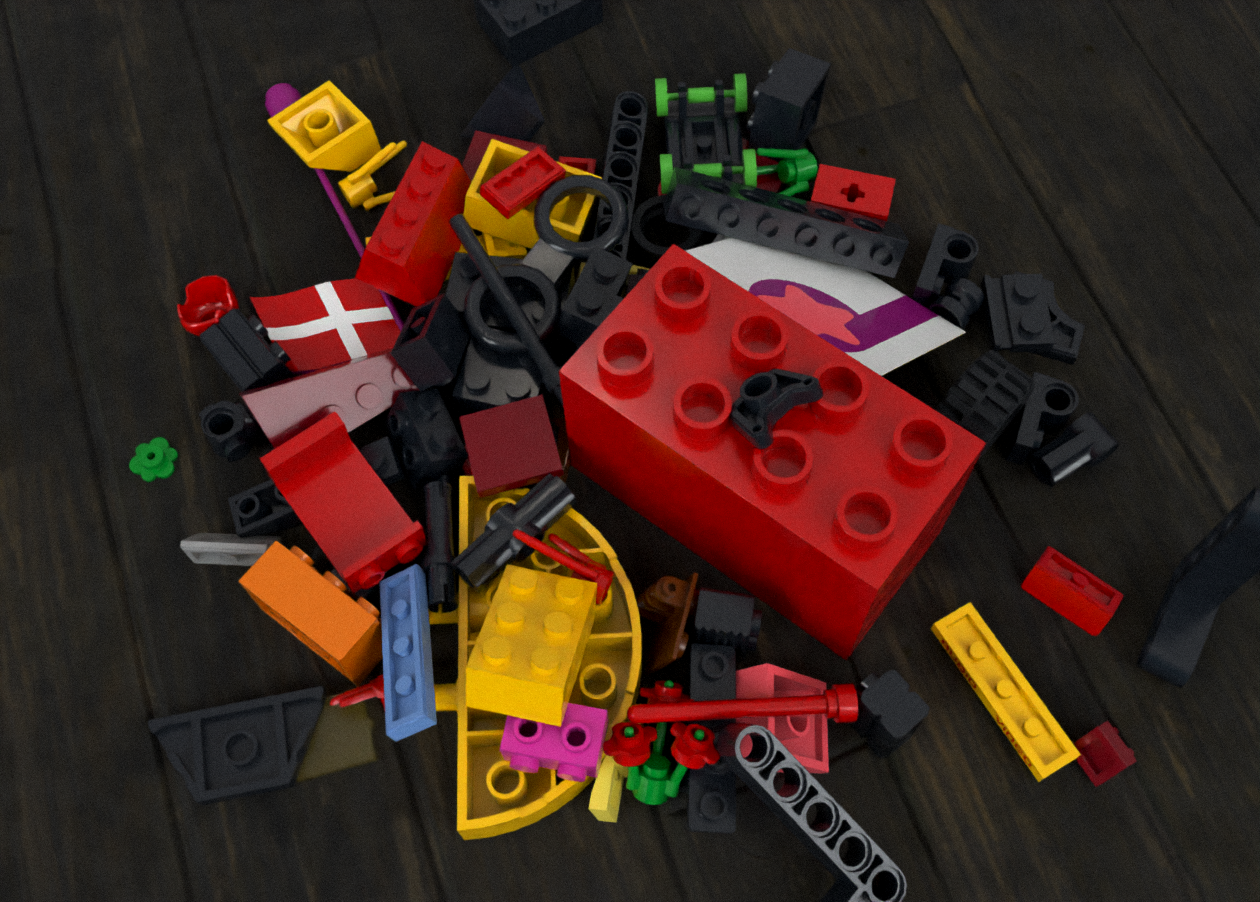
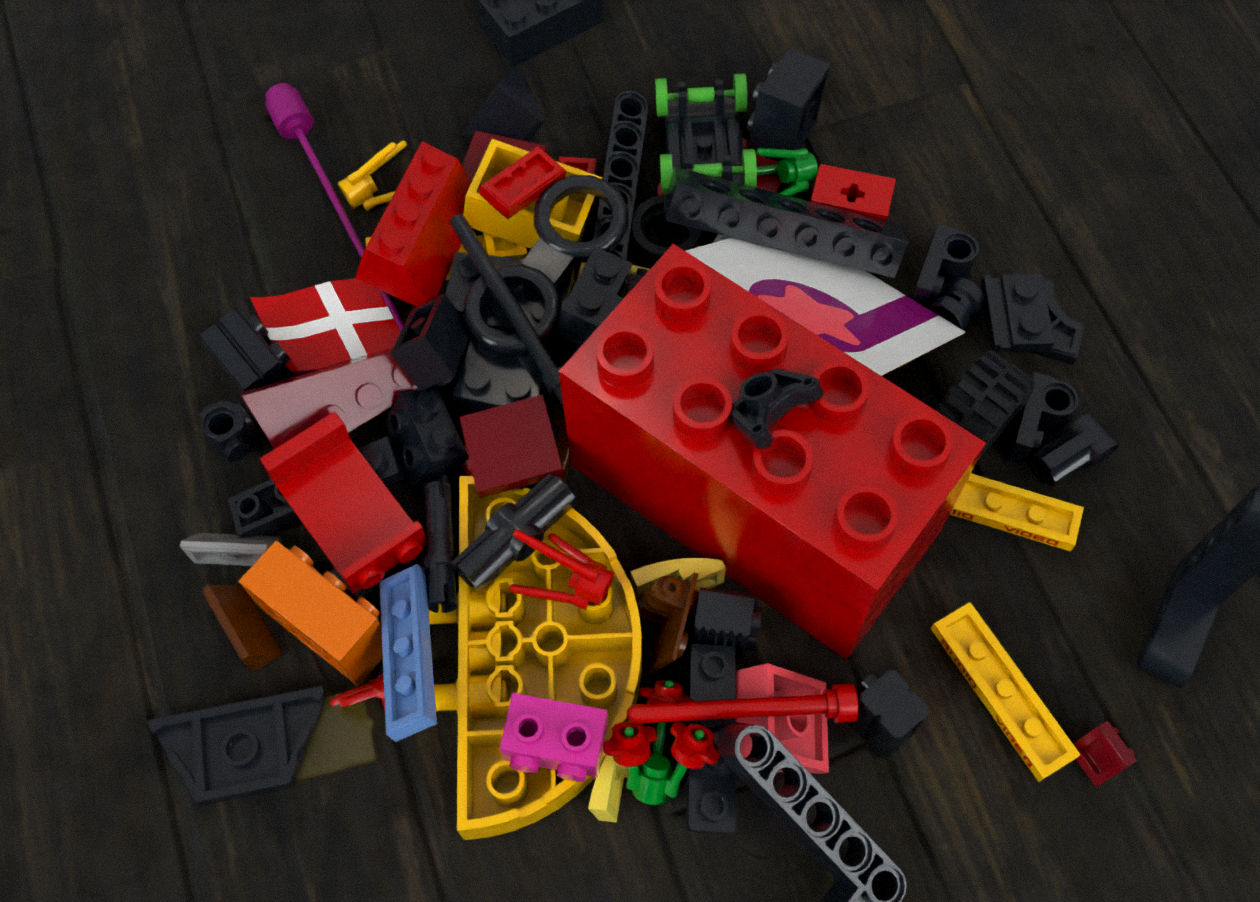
green plant [129,437,178,482] -> none
red hair [177,275,239,336] -> none
yellow slope [267,80,381,172] -> none
yellow brick [466,564,597,727] -> none
red slope [1021,546,1124,636] -> none
none -> reddish brown slope [202,585,282,672]
none -> light yellow slope [630,558,726,598]
none -> yellow plate [950,473,1084,552]

